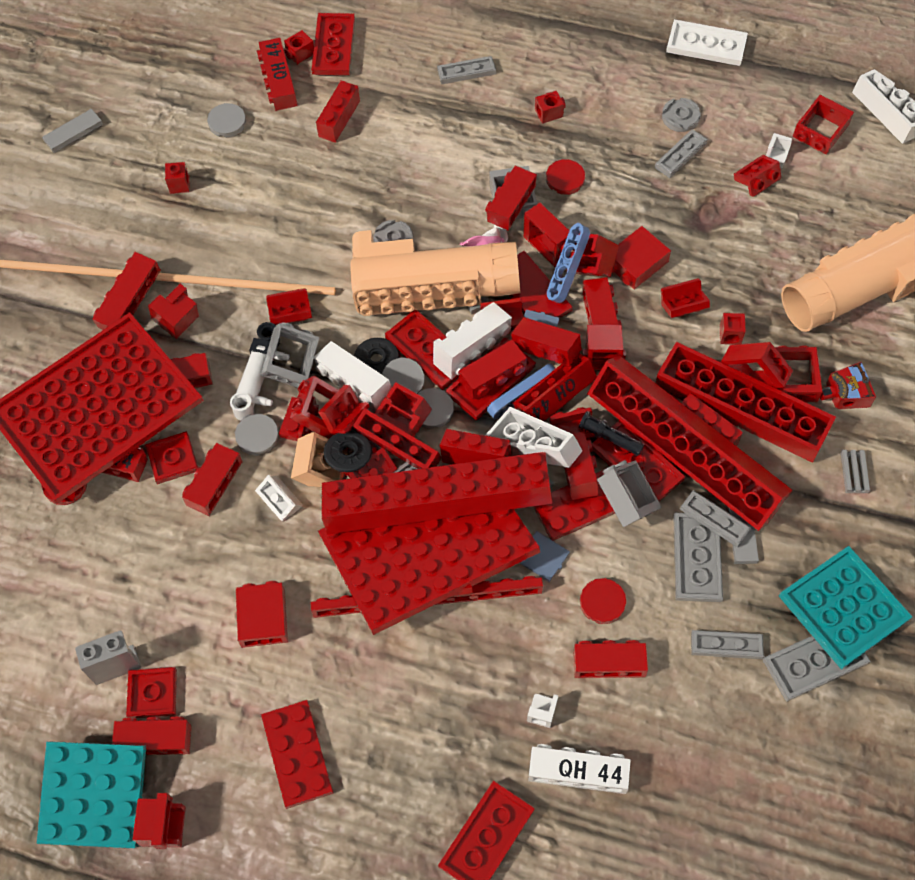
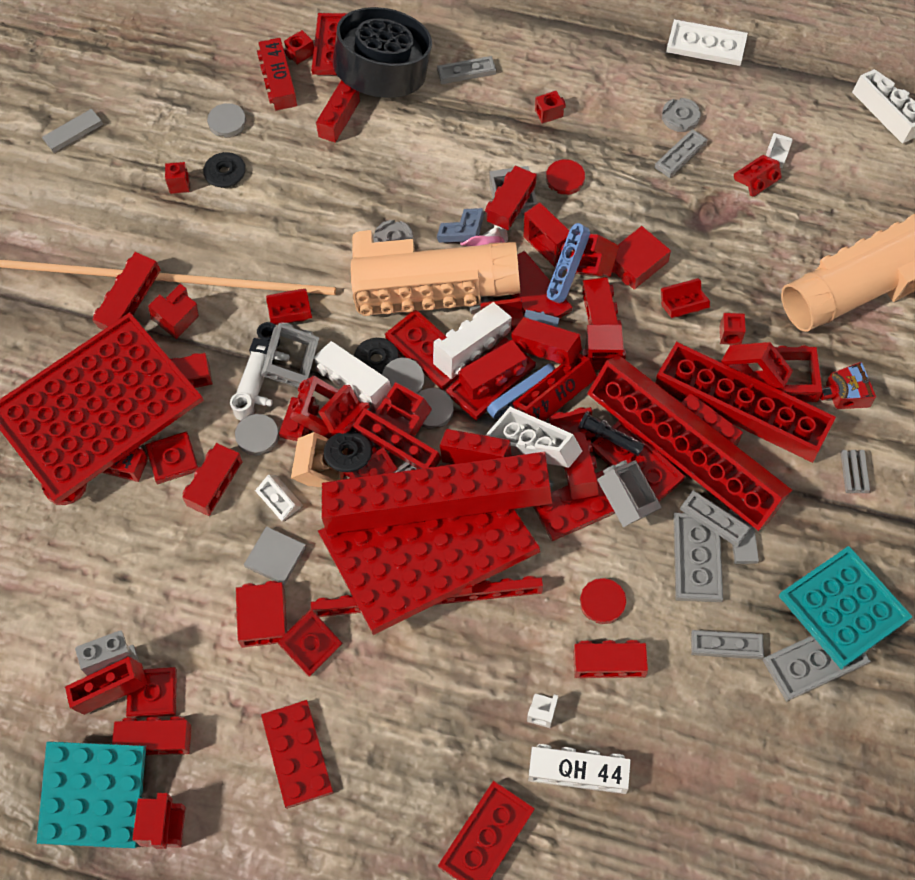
sand blue piece [520,531,570,582] -> none
red window [793,95,854,155] -> none
none -> red brick [65,656,148,715]
none -> black wheel [203,152,246,188]
none -> light grey tile [244,527,306,586]
none -> red tile [276,609,343,677]
none -> black wheel [333,7,432,98]
none -> sand blue plate [437,208,485,243]

